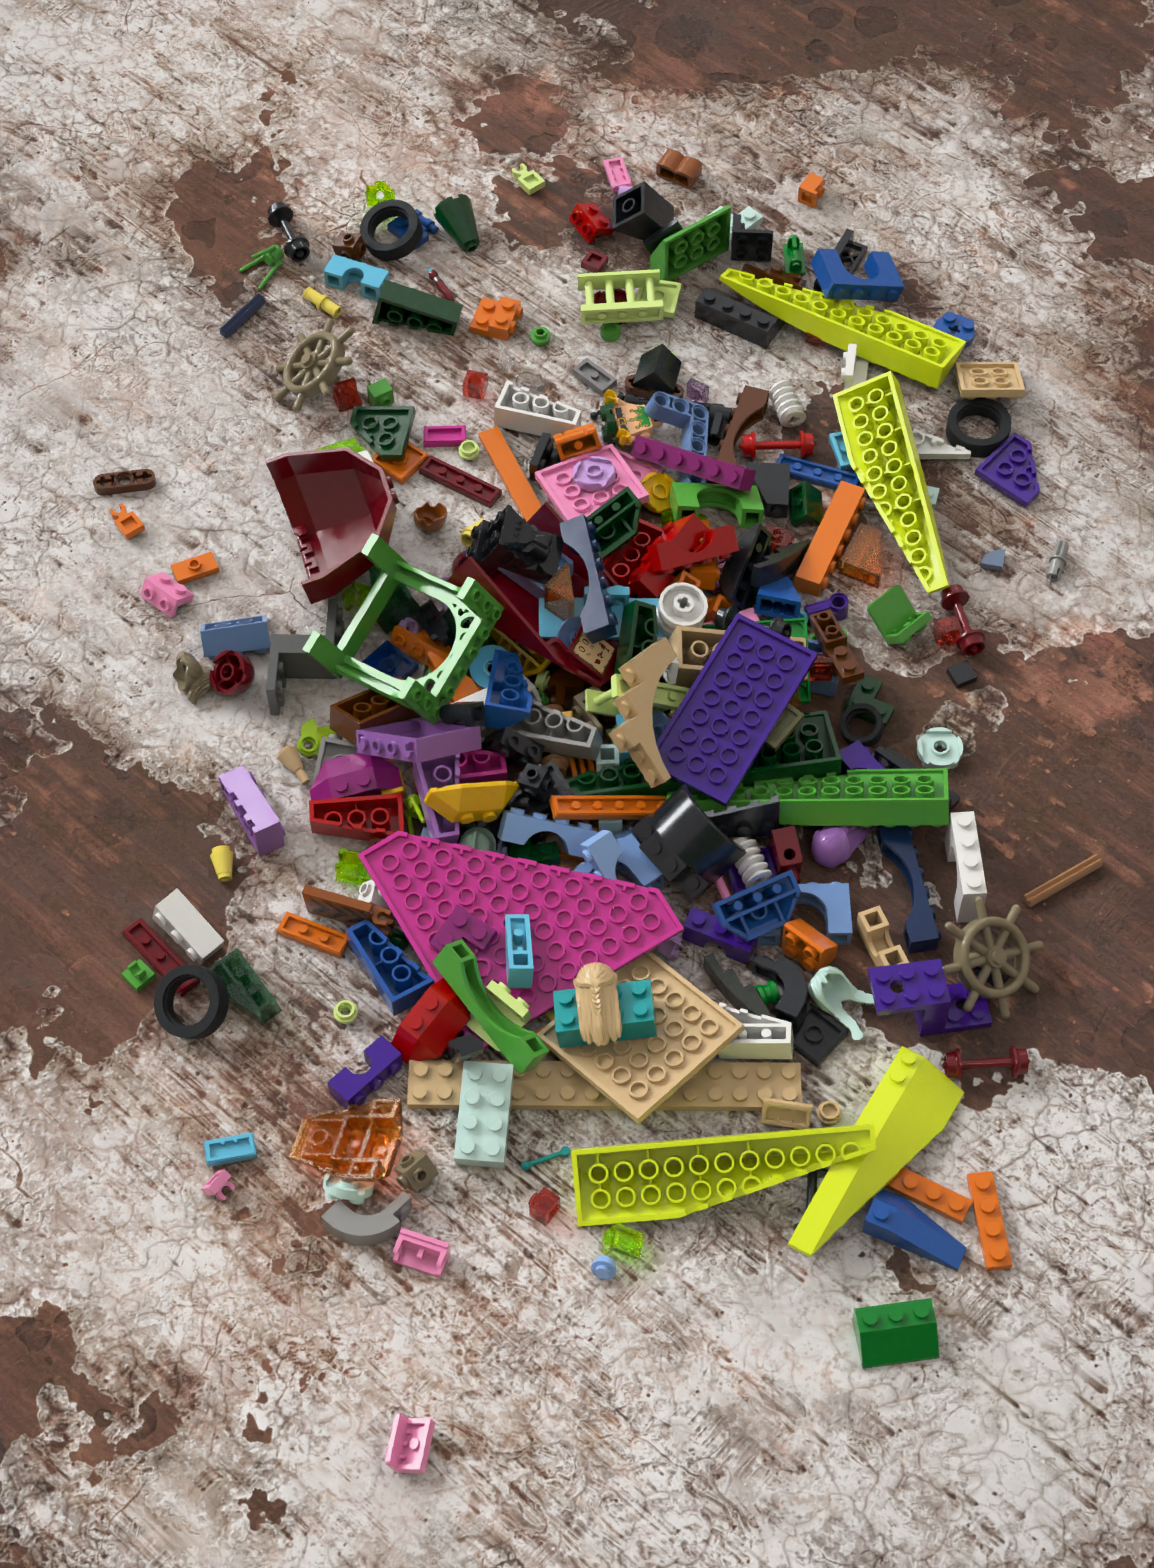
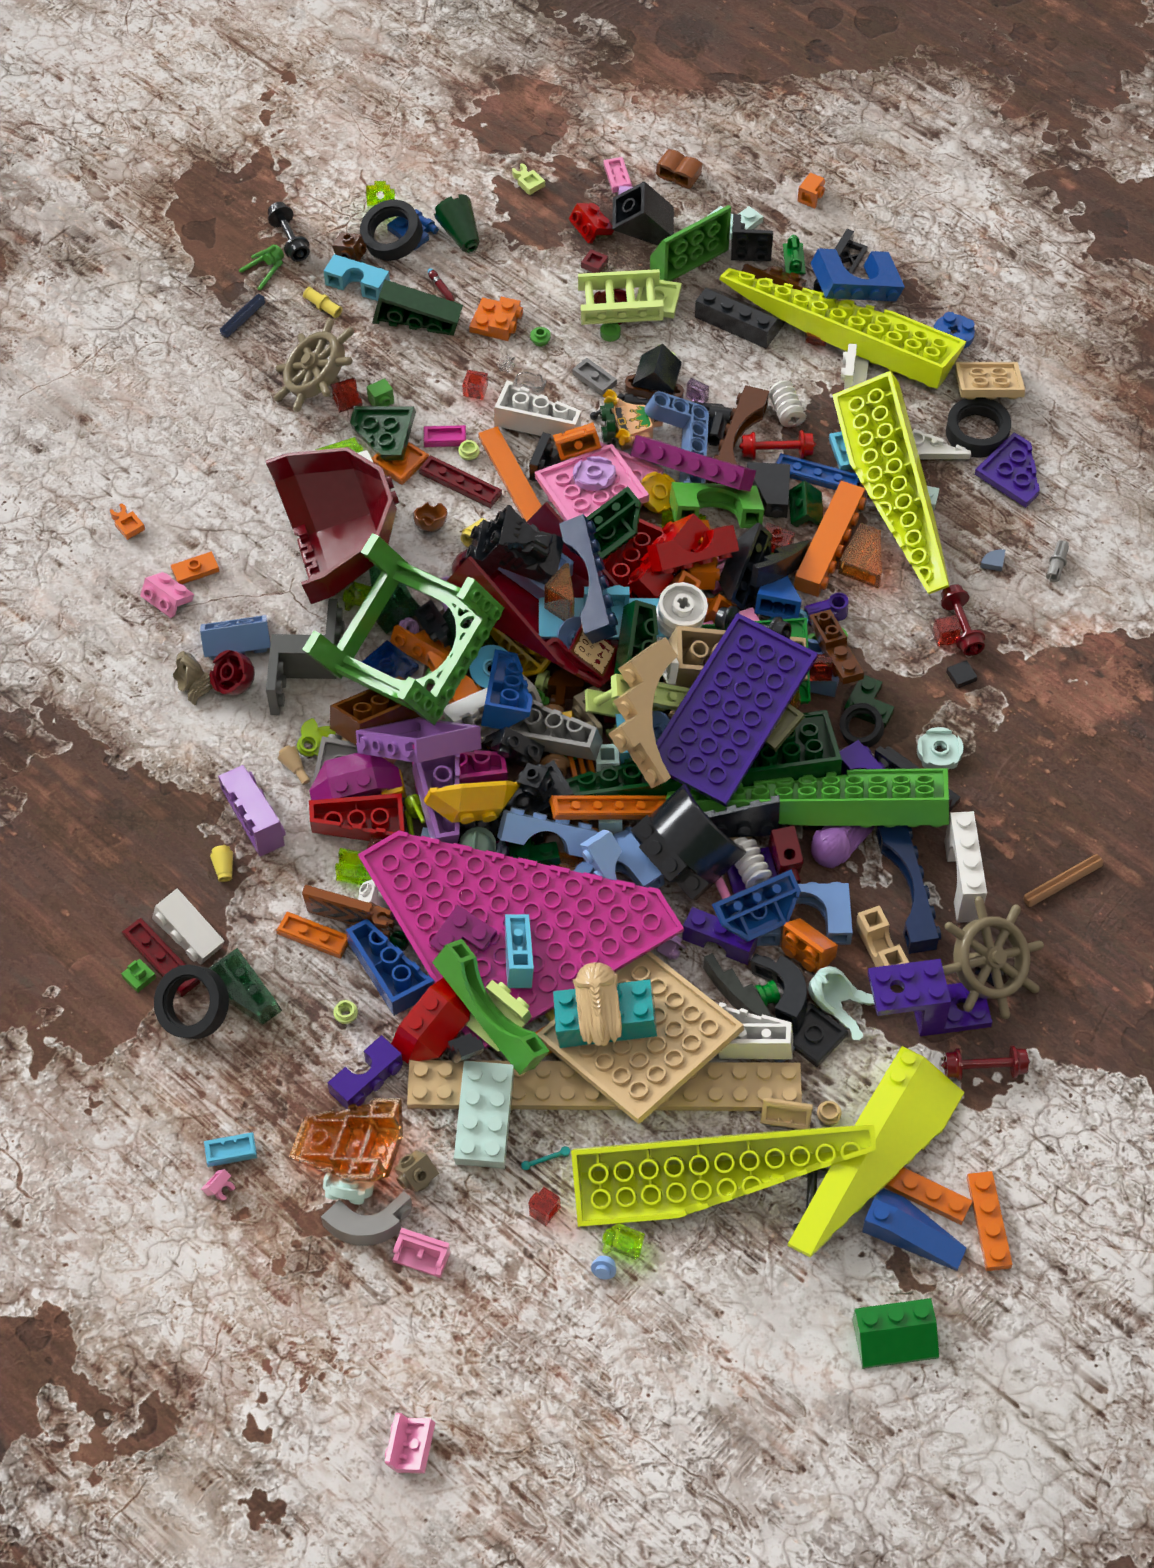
reddish brown beam [93,469,156,496] -> none
black leg [439,701,486,727] -> none
black tile [642,218,683,254] -> none
bright green bracket [867,585,933,645] -> none

